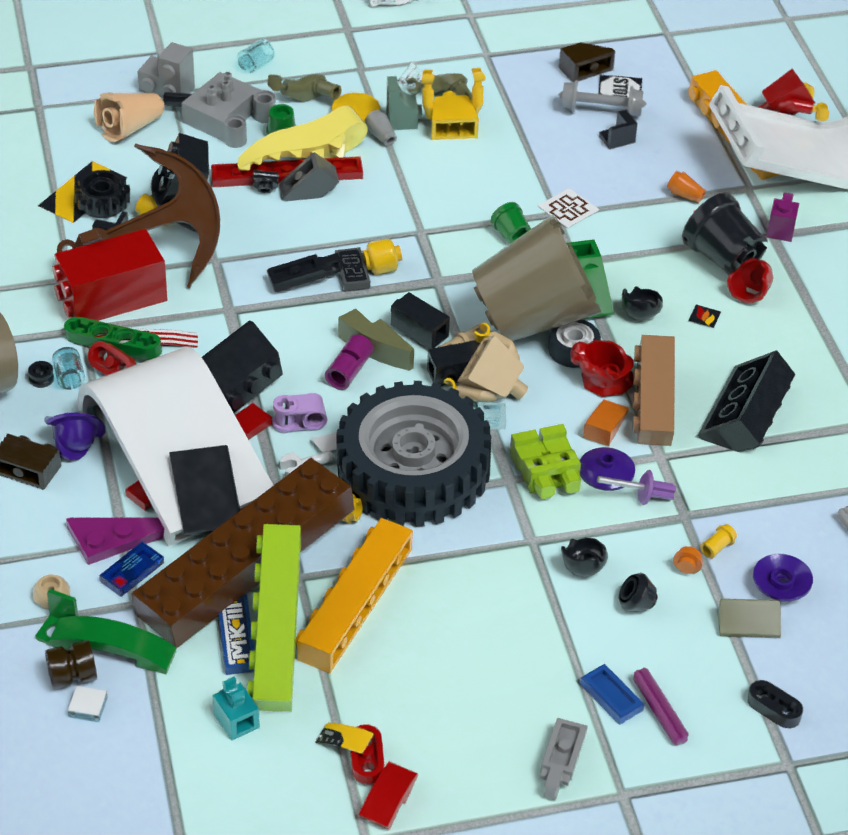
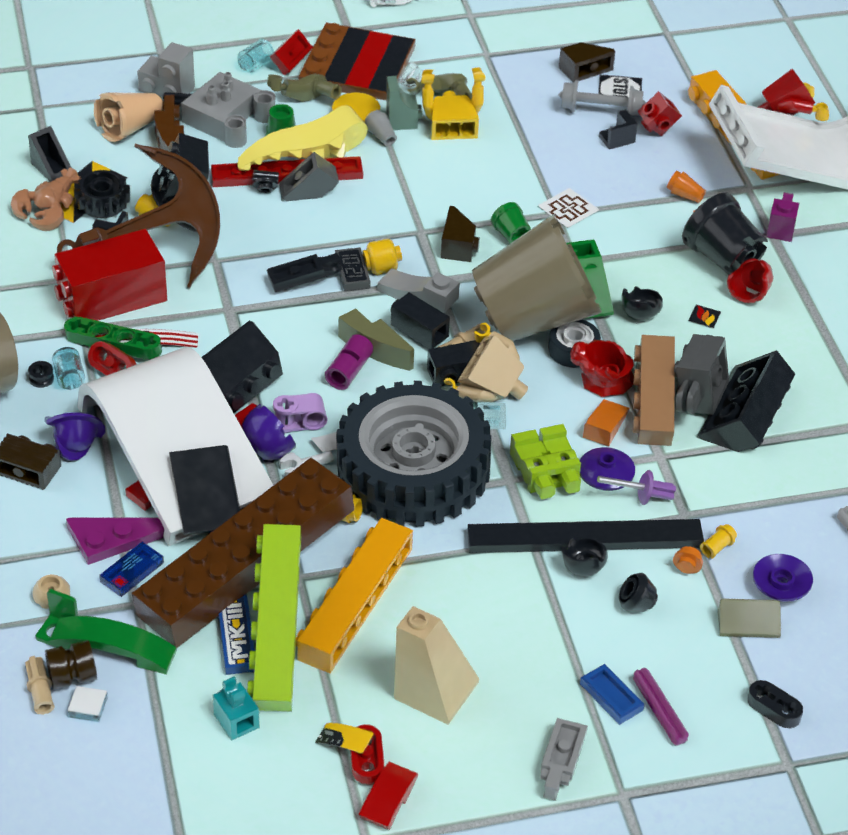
none -> nougat animal [11,167,81,231]
none -> tan axle [25,656,55,715]
none -> black slope [28,126,72,182]
none -> reddish brown slope [154,95,184,151]
none -> dark purple cylinder [241,404,296,461]
none -> red plate [269,29,313,75]
none -> plate [298,22,416,101]
none -> light grey slope [377,268,460,313]
none -> tan slope [394,606,479,725]
none -> dark brown slope [441,206,480,262]
none -> black tile [467,519,704,553]
none -> red brick [638,91,682,136]
none -> dark grey brick [674,334,729,415]

